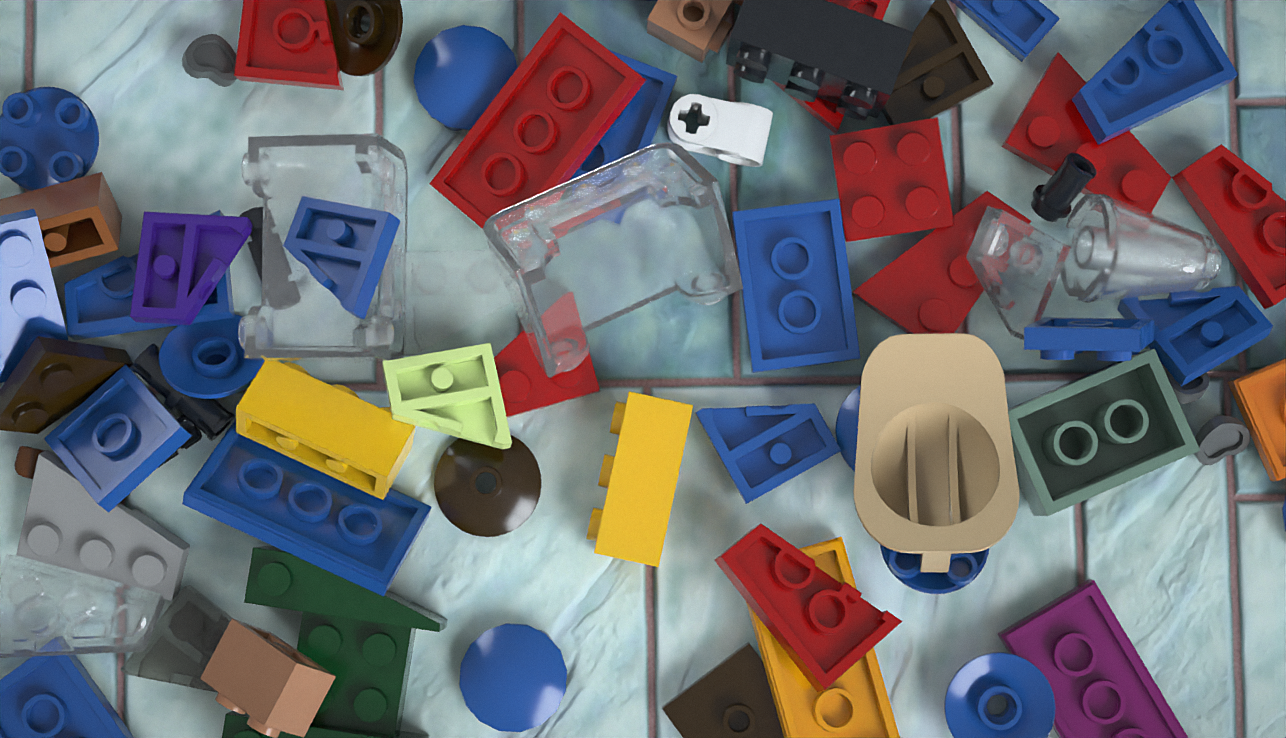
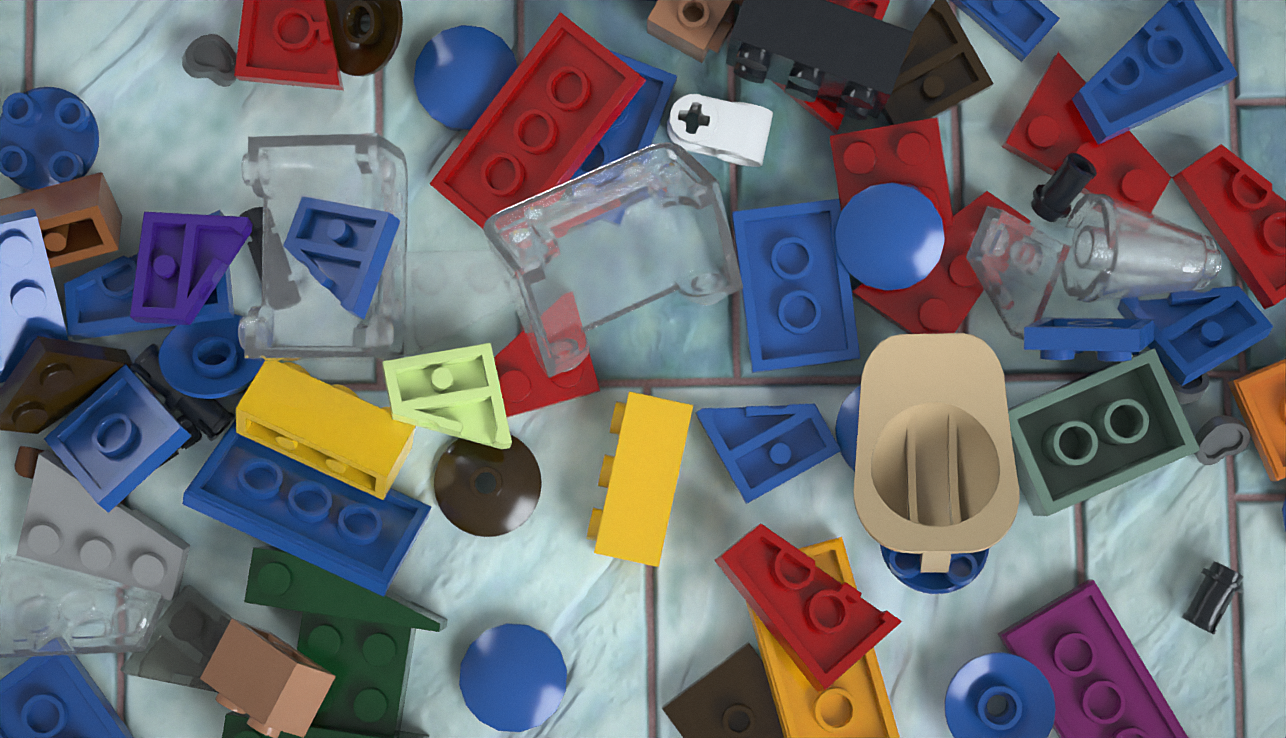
none -> blue dish [835,182,945,291]
none -> black pin [1181,561,1244,635]

